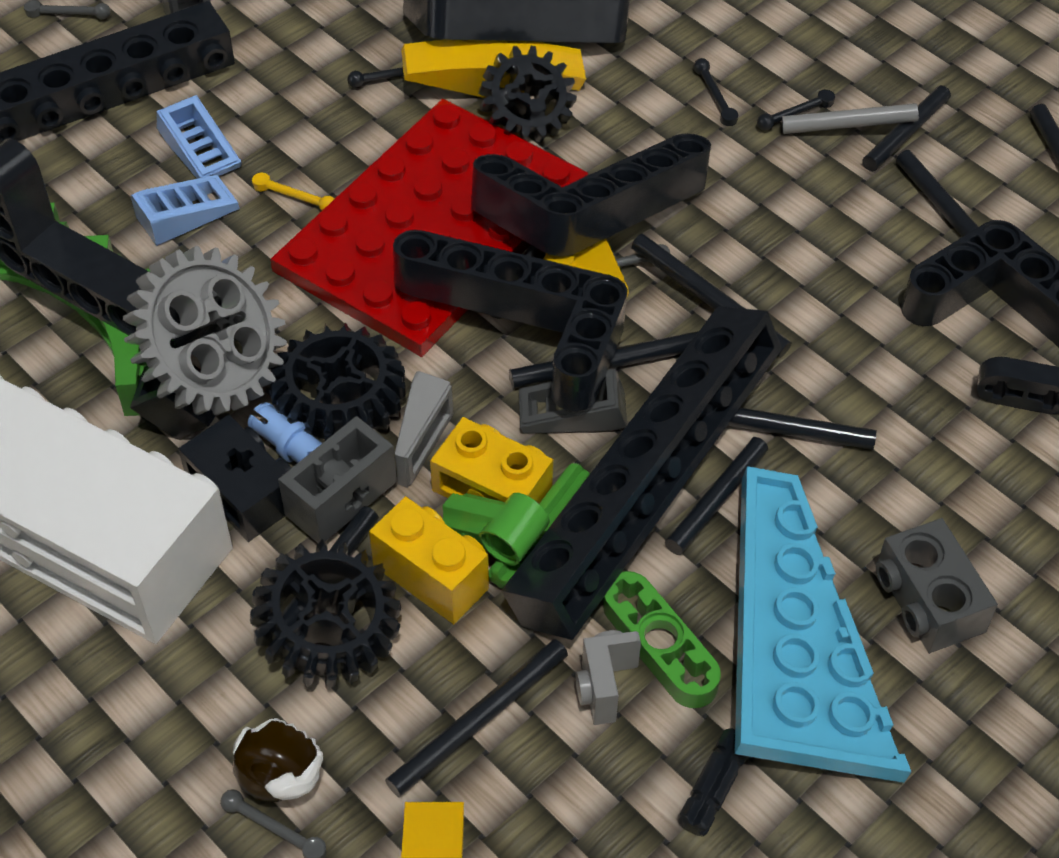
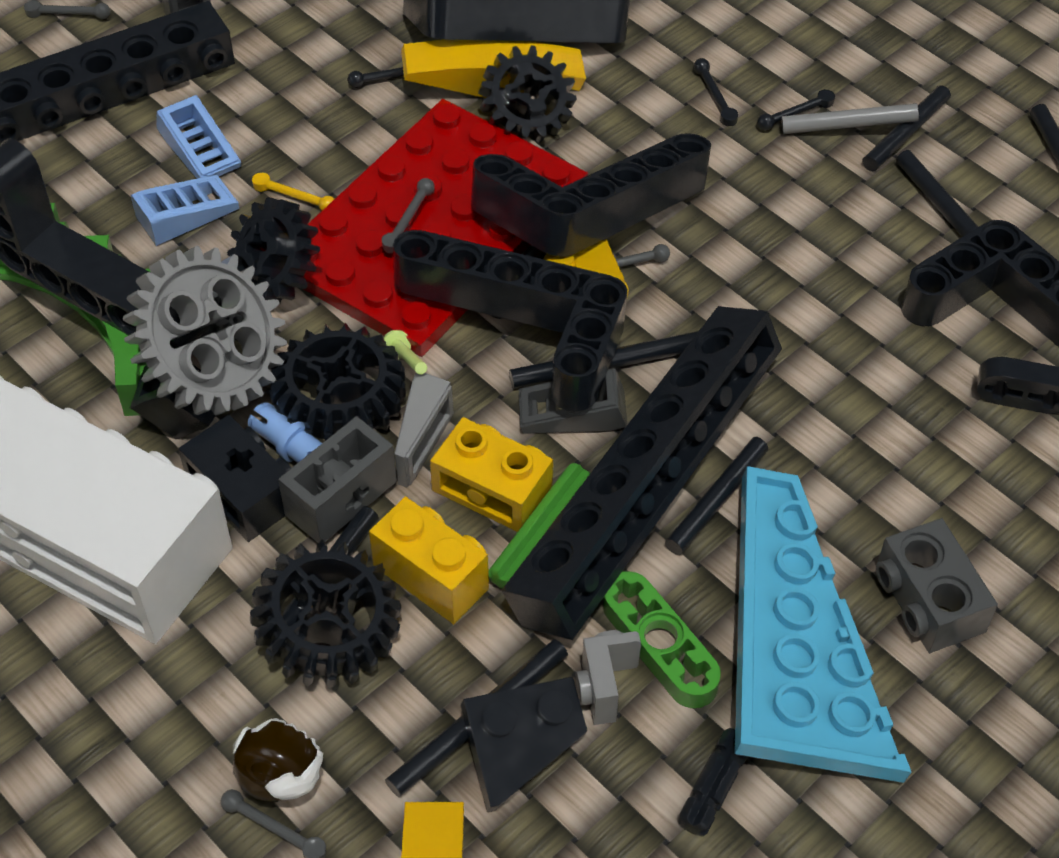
bright green piece [442,493,550,566] -> none
black bar [631,233,792,358] -> none
black bar [727,407,877,450] -> none
none -> black gear [227,197,320,304]
none -> dark grey hinge [382,178,435,253]
none -> yellowish green pin [384,330,427,374]
none -> black wing [460,677,587,812]

